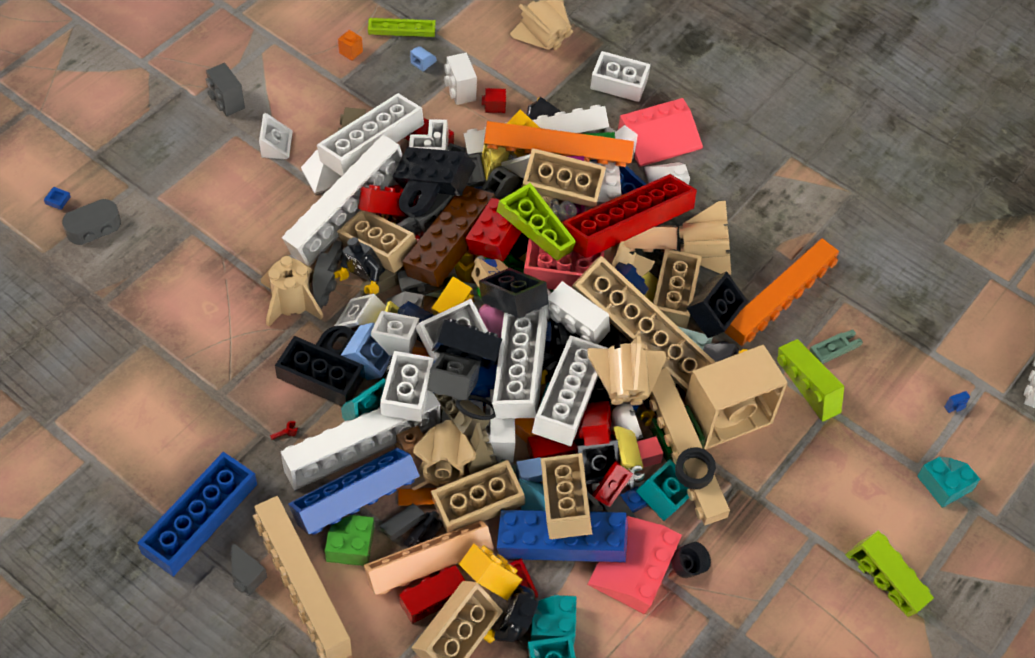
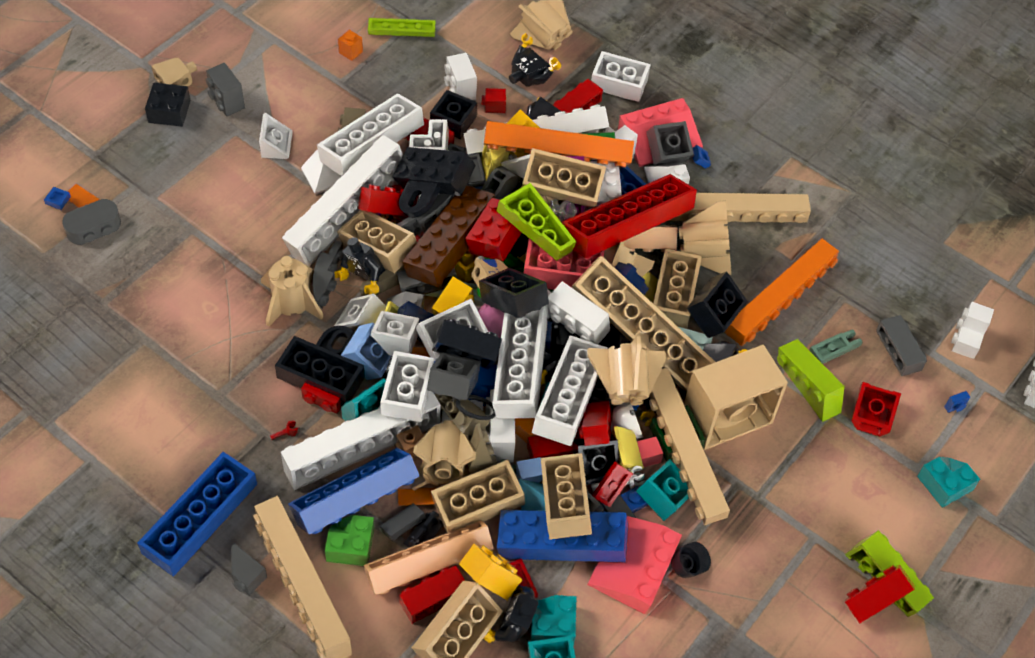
light blue brick [410,47,437,71] -> none
black tyre [675,447,716,489] -> none
none -> orange sticker [67,184,100,208]
none -> black brick [145,83,191,127]
none -> tan torso [152,57,197,86]
none -> red plate [301,383,341,414]
none -> black brick [430,90,478,140]
none -> torso [509,33,561,87]
none -> red brick [553,79,603,113]
none -> dark grey brick [646,121,694,166]
none -> tan brick [668,193,811,223]
none -> blue plate [692,145,711,169]
none -> red brick [845,565,915,624]
none -> red slope [851,382,901,437]
none -> dark grey brick [876,315,927,376]
none -> white brick [951,302,994,359]

